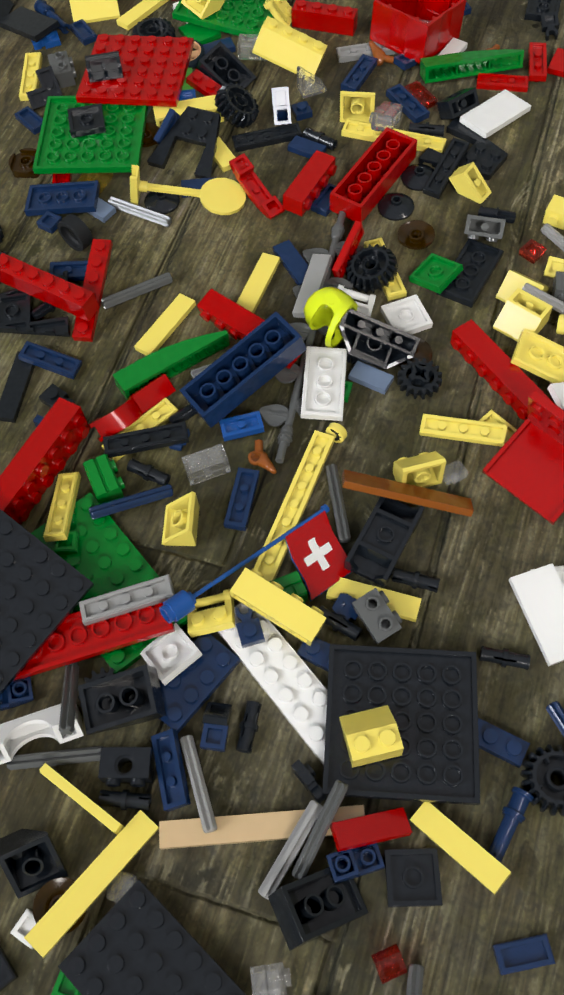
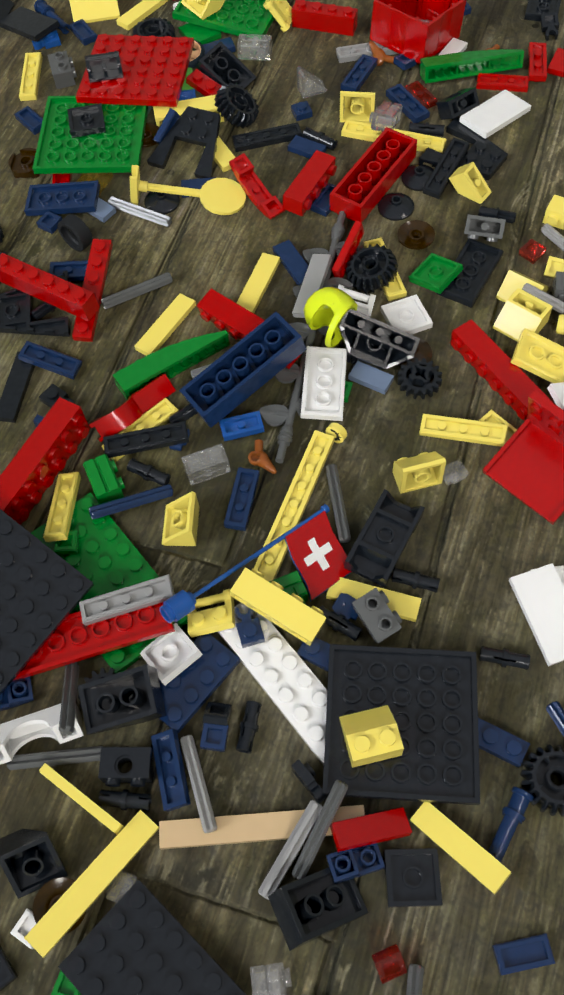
black plate [26,66,63,111] -> none
light yellow slope [252,16,328,82] -> none
brick [271,87,292,125] -> none
dark orange tile [342,469,474,517] -> none

